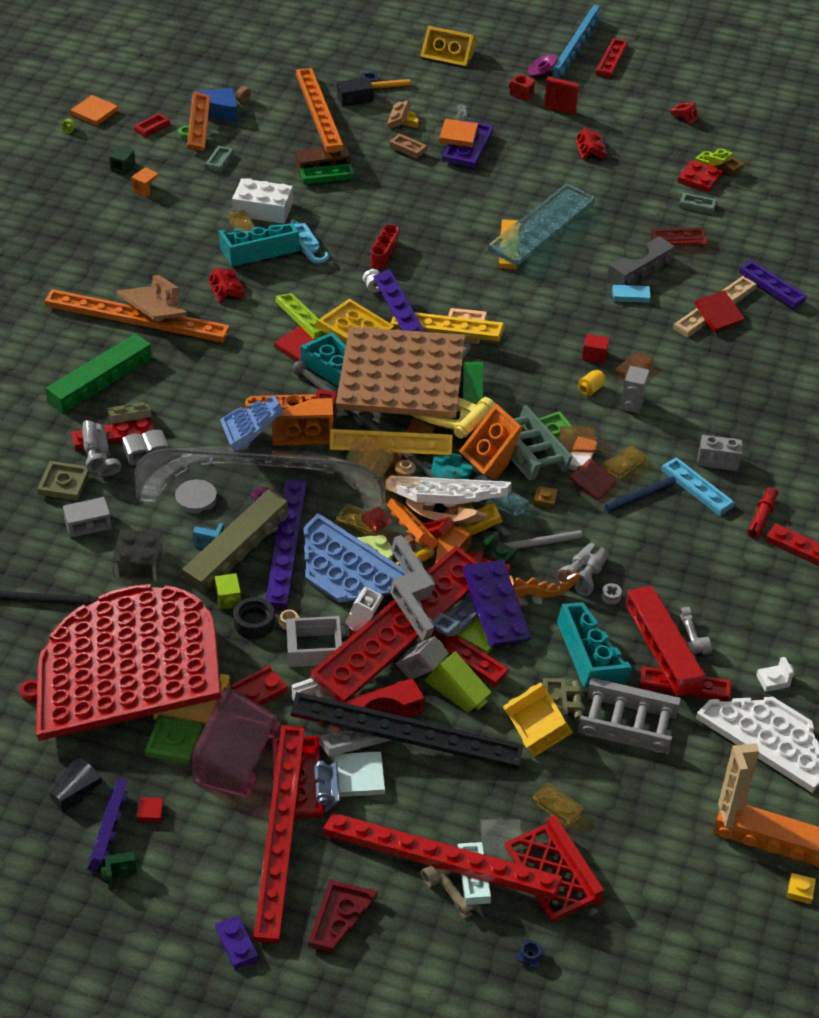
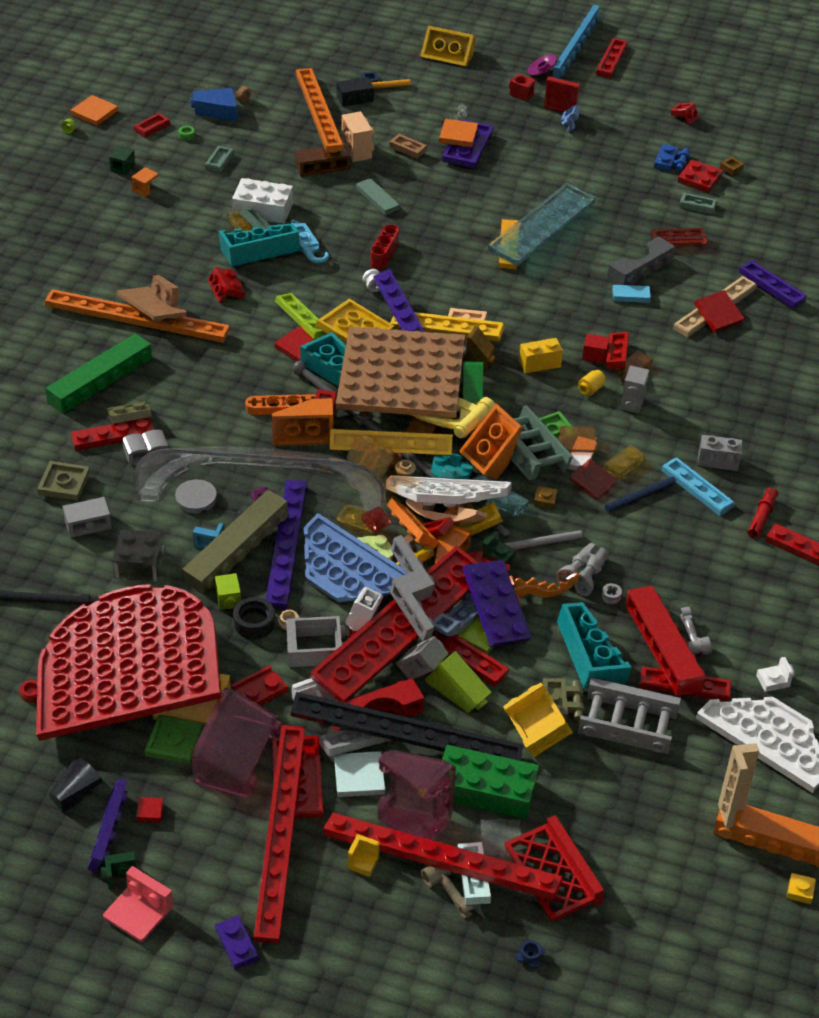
light grey piece [82,420,121,476] -> none
orange plate [187,92,210,152] -> none
medium blue plate [220,395,283,452] -> none
green plate [300,164,354,185] -> none
dark red wing [308,880,378,953] -> none
sand blue hinge [314,761,340,812] -> none
medium nougat plate [387,100,411,129] -> none
yellow tile [404,111,419,128] -> none
clear yellow plate [532,782,585,828] -> none
red bracket [575,127,607,160] -> none
lime slope [695,149,733,166] -> none
none -> coral bracket [103,866,174,942]
none -> sand green tile [239,208,271,229]
none -> light nougat brick [342,111,375,162]
none -> yellow panel [348,834,380,877]
none -> sand green tile [356,178,400,215]
none -> clear pink windscreen [377,750,456,840]
none -> green brick [434,745,539,819]
none -> pearl gold slope [466,326,496,373]
none -> yellow brick [519,338,563,374]
none -> medium blue plate [561,104,581,132]
none -> red plate [606,332,629,369]
none -> blue plate [654,144,690,172]

